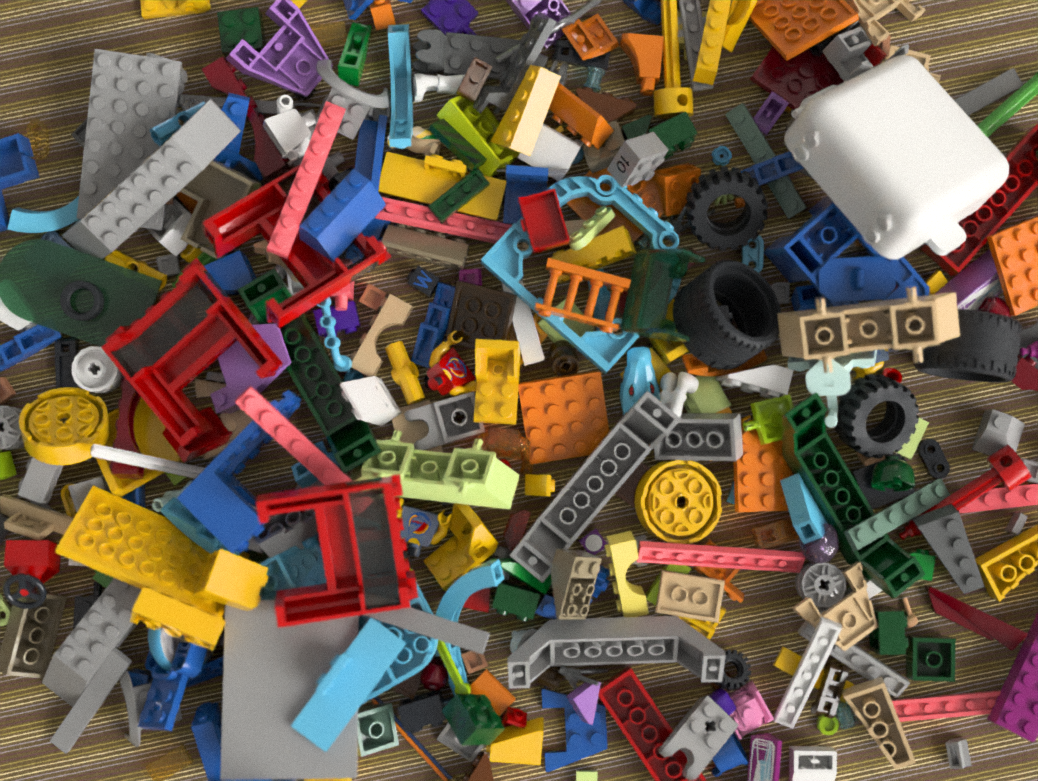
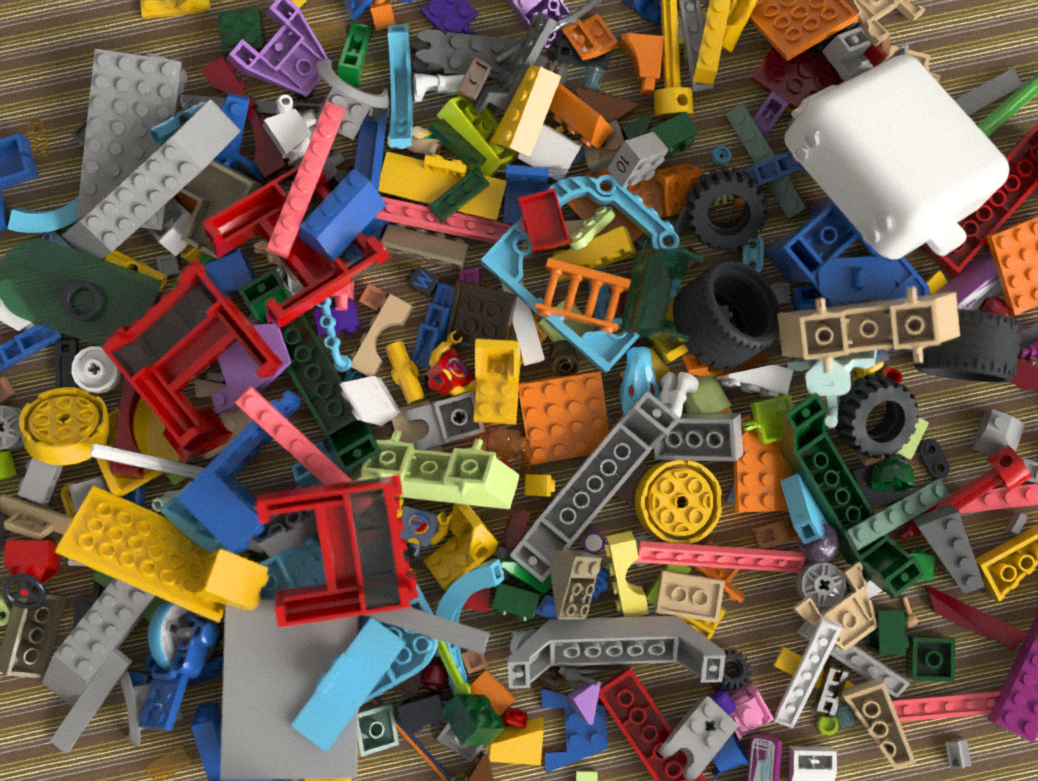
yellow wedge [130,587,226,650] -> none

